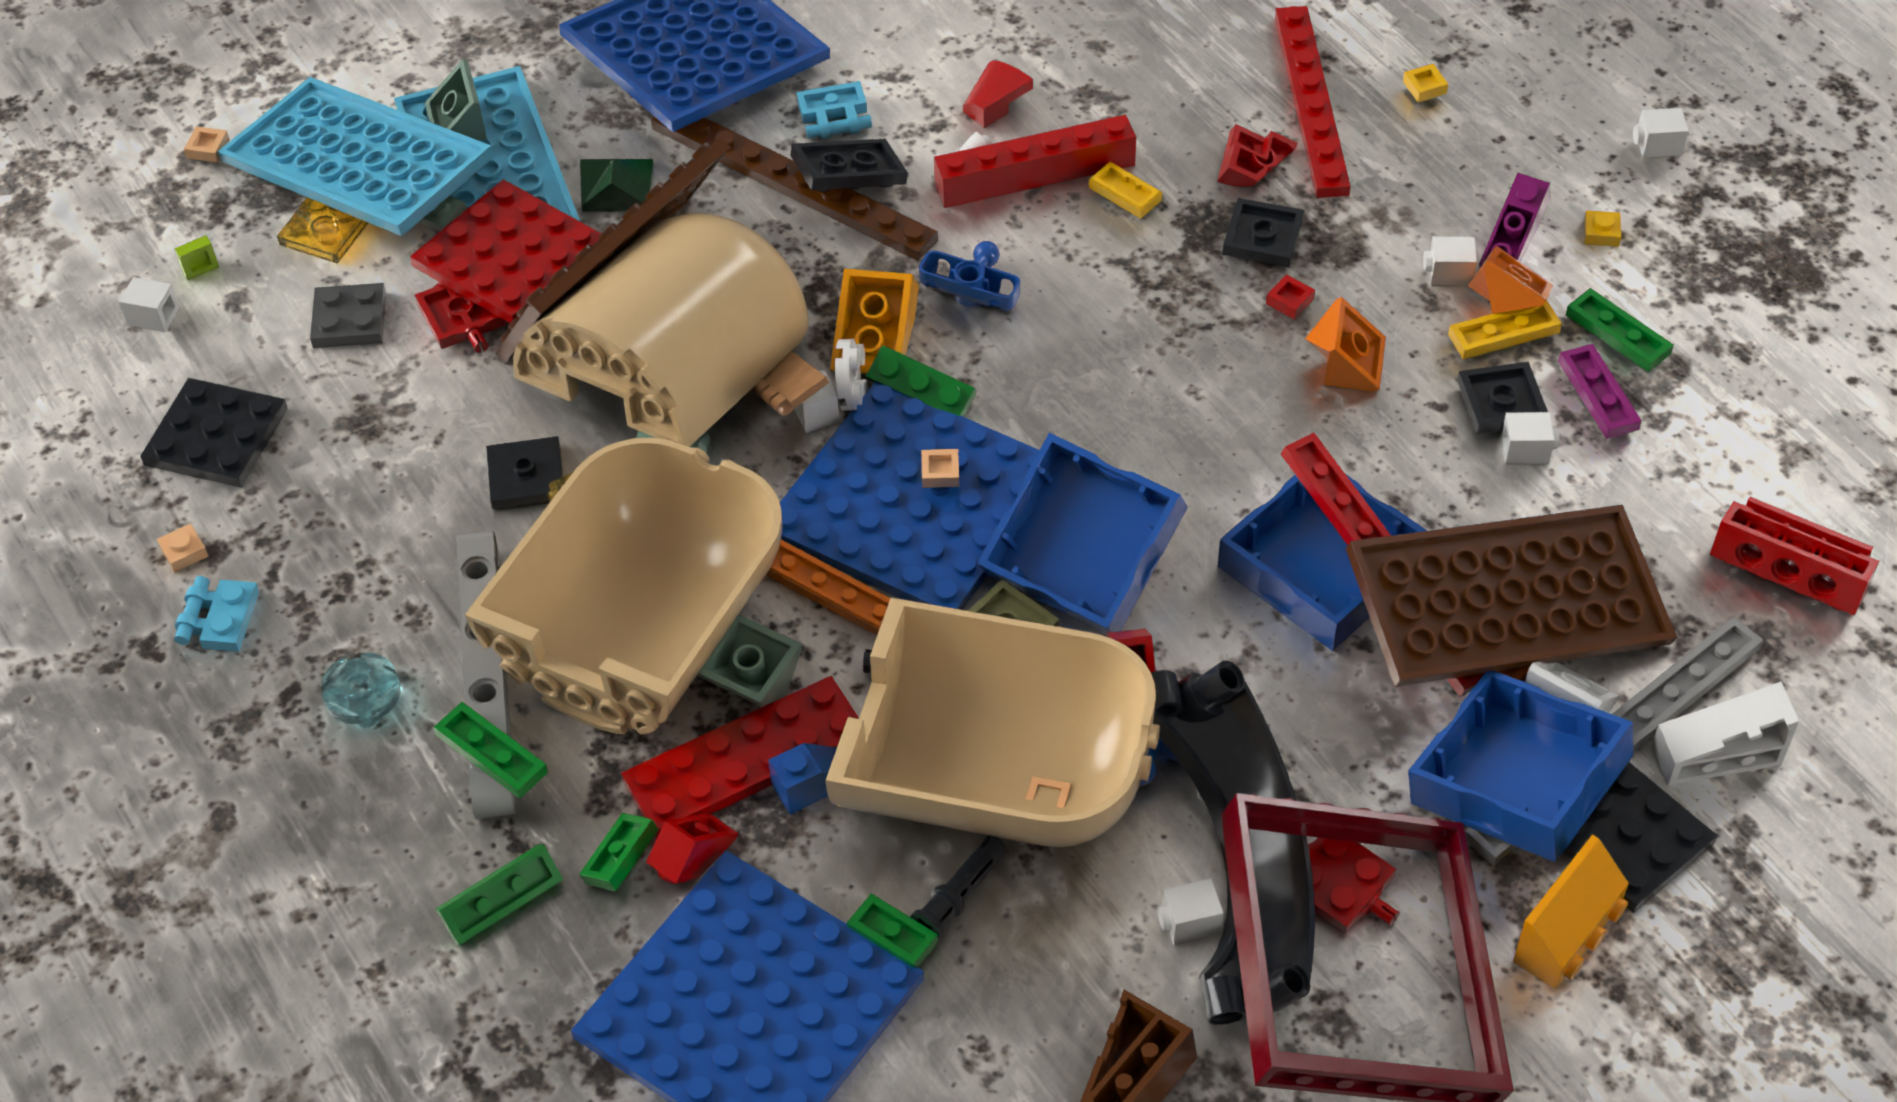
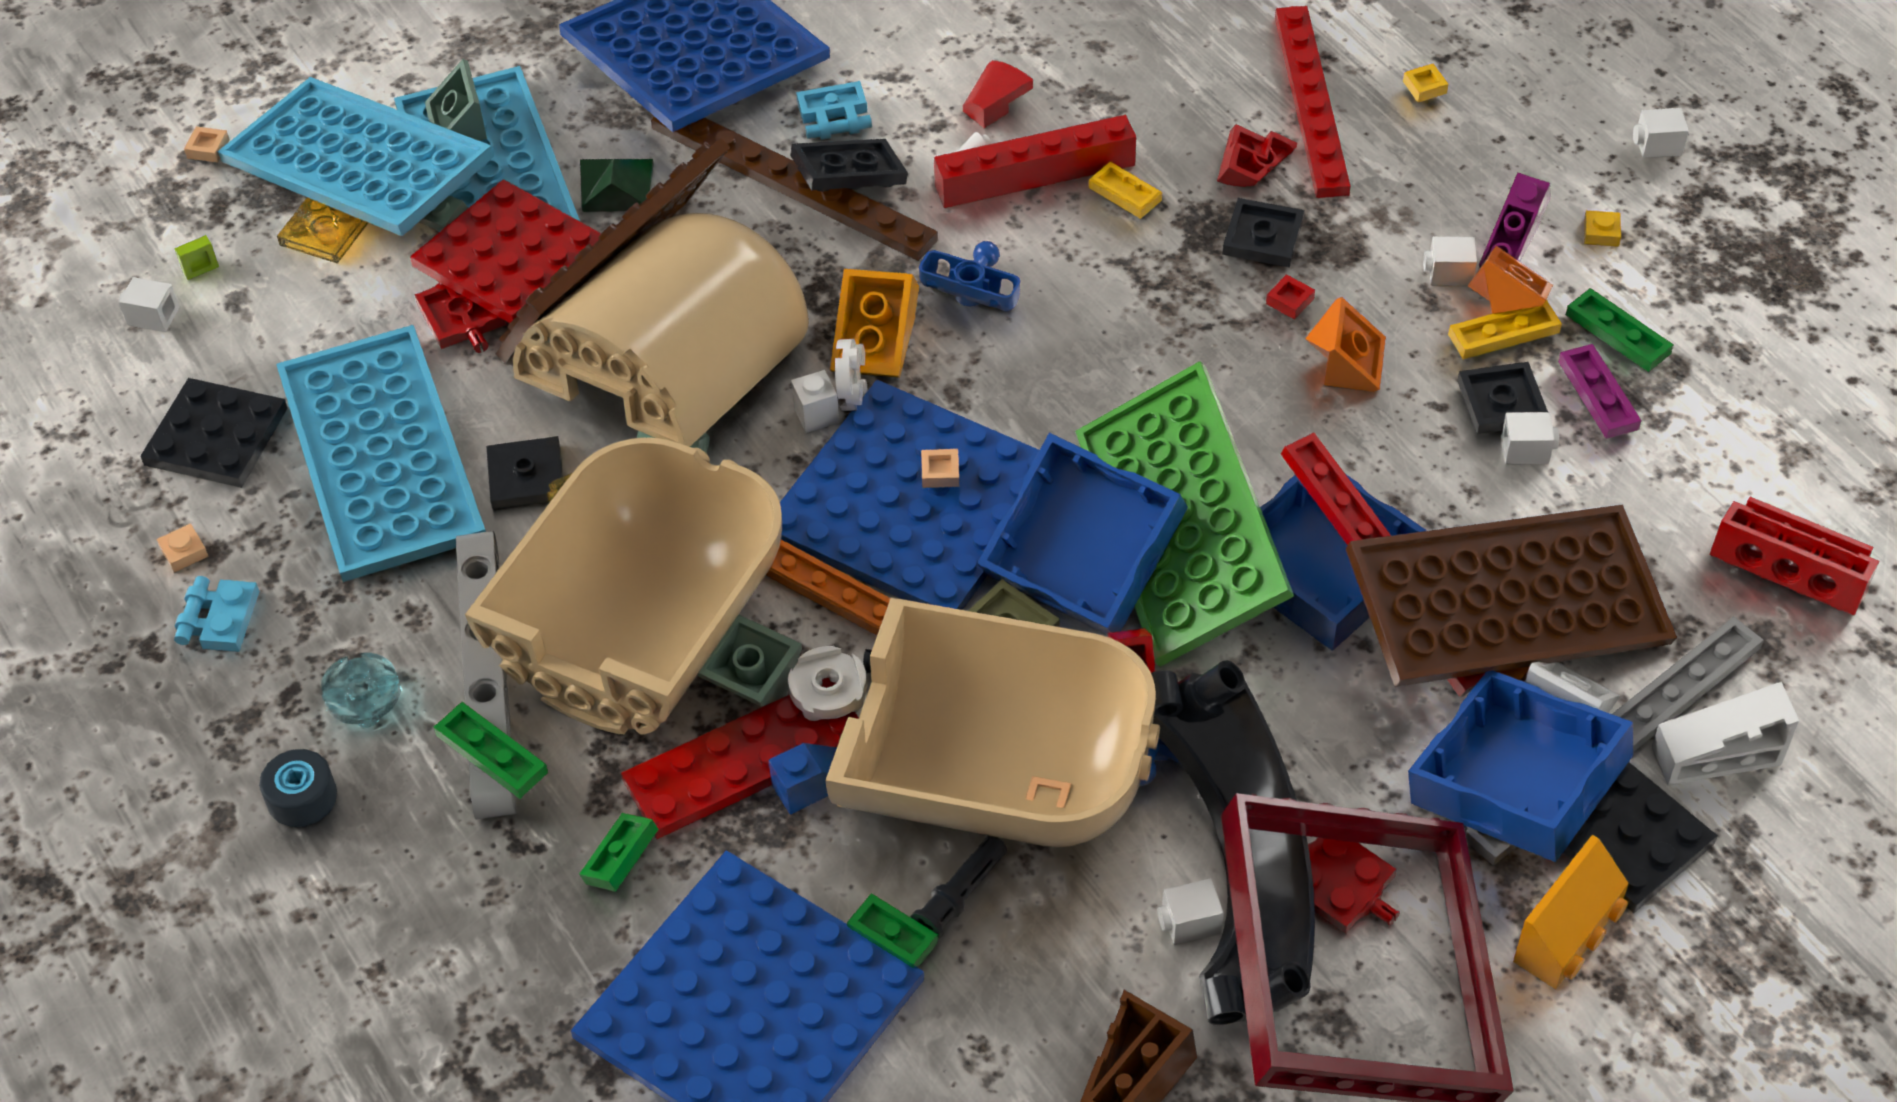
dark grey plate [310,283,386,348] -> none
green plate [435,844,564,945] -> none
red slope [646,813,739,884] -> none
medium nougat windscreen [751,351,830,416] -> none
green plate [866,345,977,417] -> none
none -> black wheel [259,749,337,827]
none -> medium azure plate [276,325,486,582]
none -> white plate [788,646,867,721]
none -> bright green plate [1075,361,1294,667]

